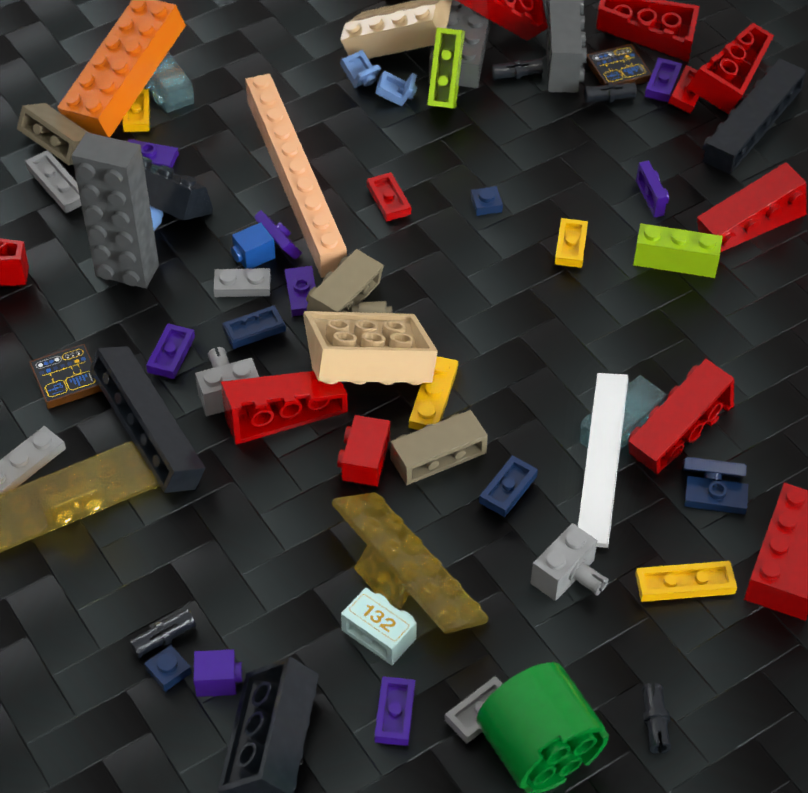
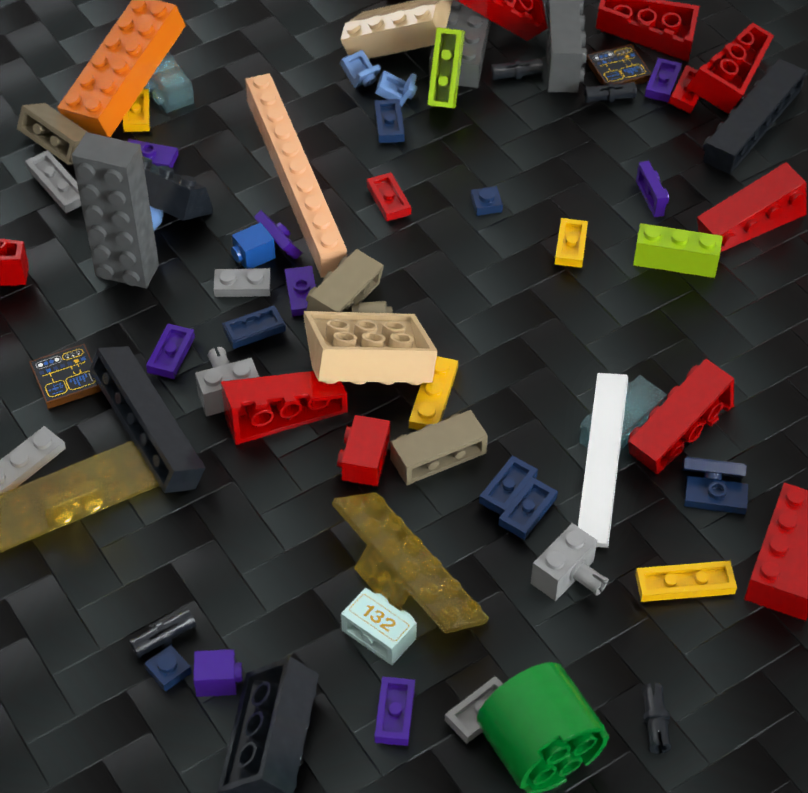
none -> dark blue plate [374,99,405,143]
none -> dark blue plate [498,477,558,540]

